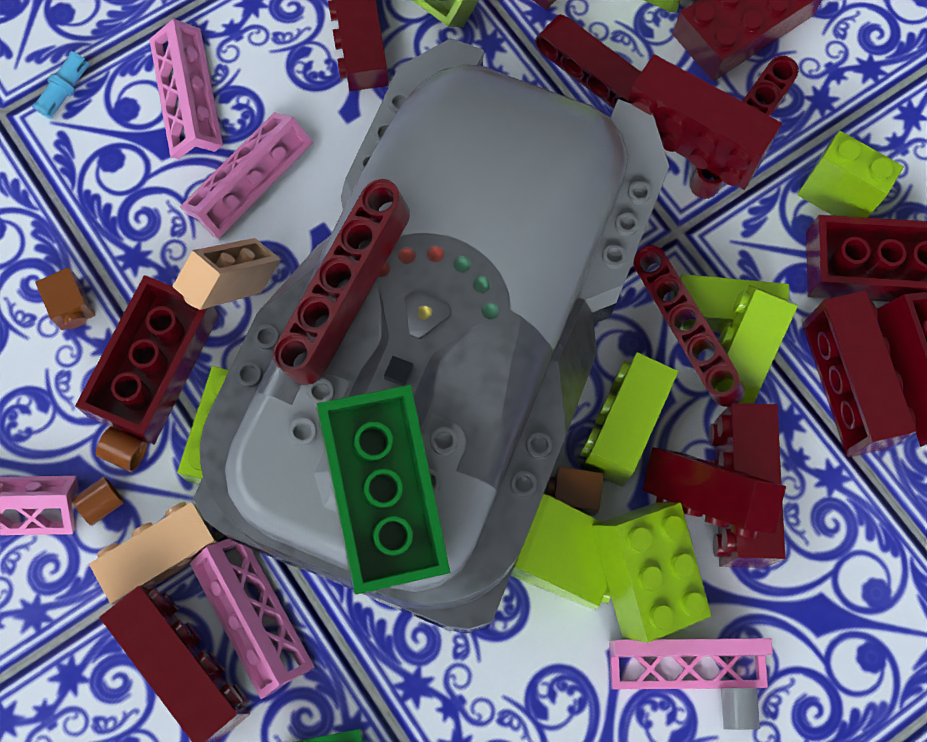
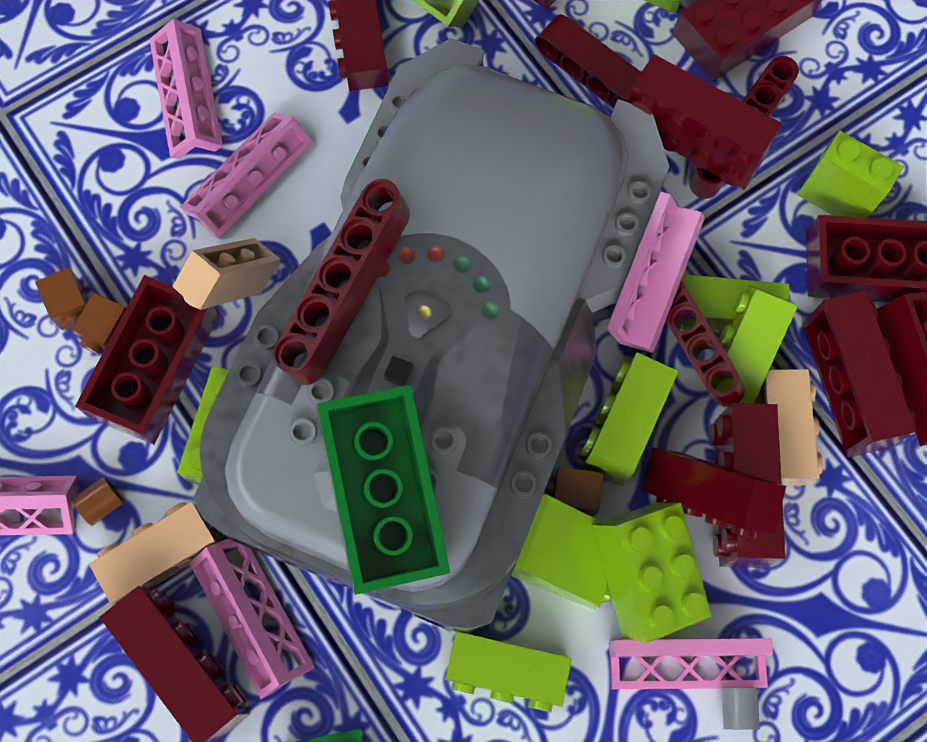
medium azure pin [32,51,90,120] -> none
dark orange beam [96,427,147,472] -> none
none -> dark orange brick [72,292,126,355]
none -> lime brick [445,631,572,713]
none -> bright pink fence [607,192,705,353]
none -> light nougat brick [757,369,823,486]

